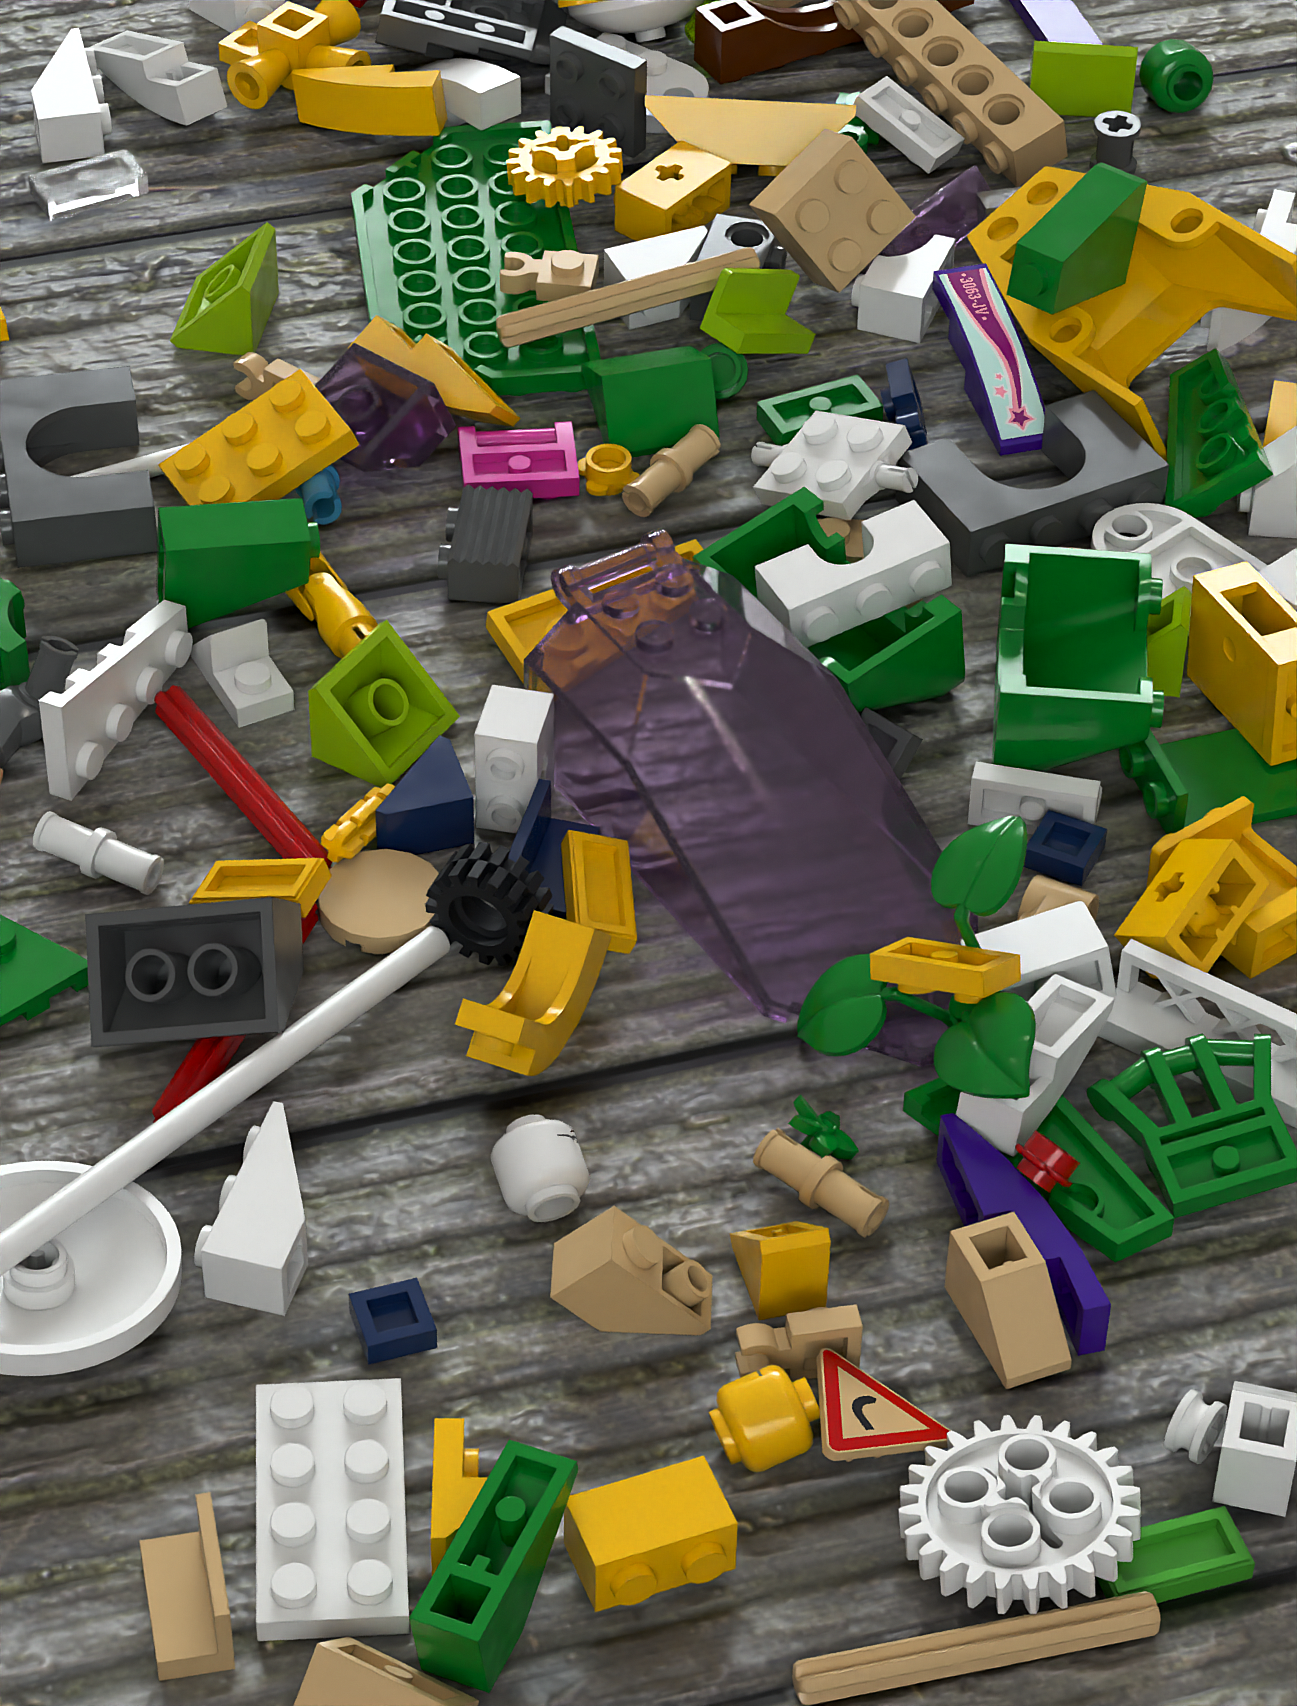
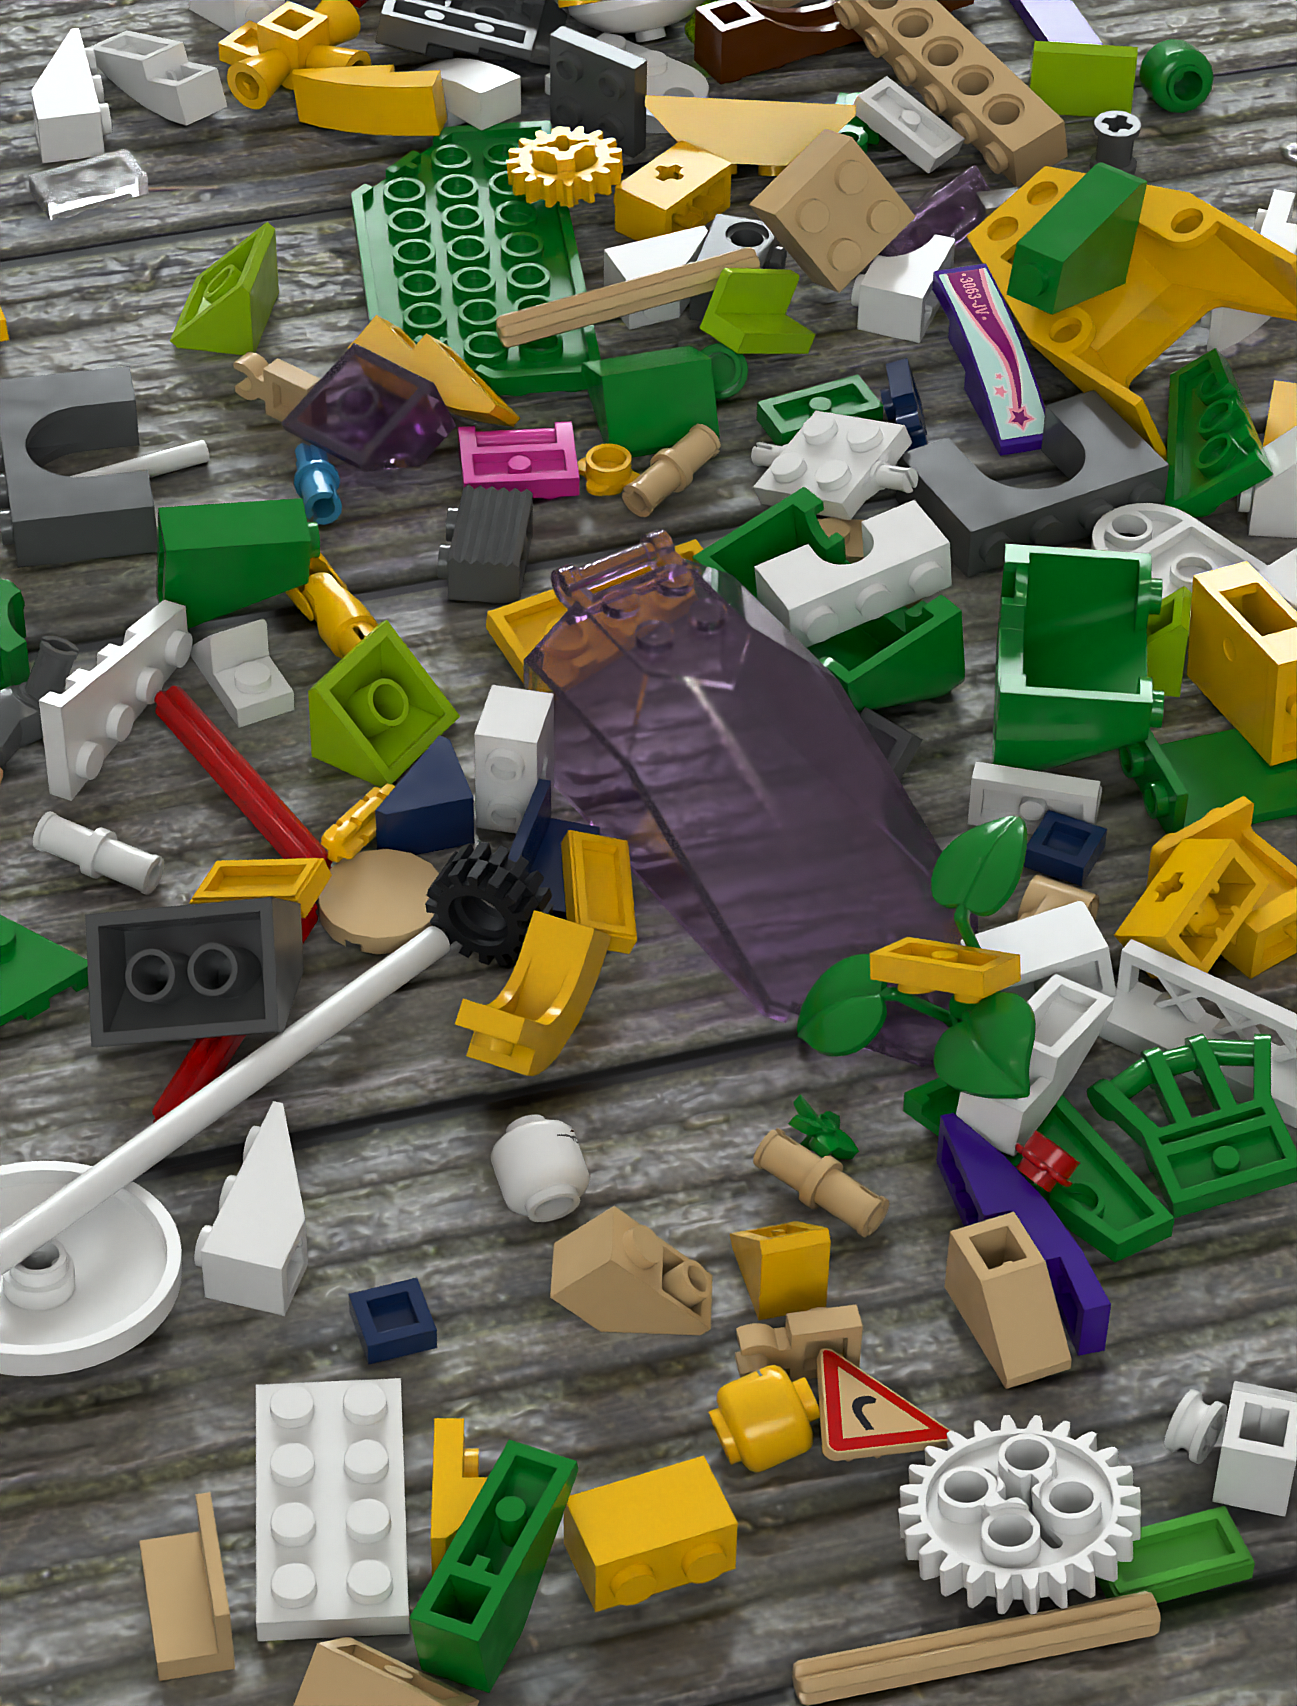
yellow plate [158,369,360,506] -> none
tan plate [500,250,599,301] -> none

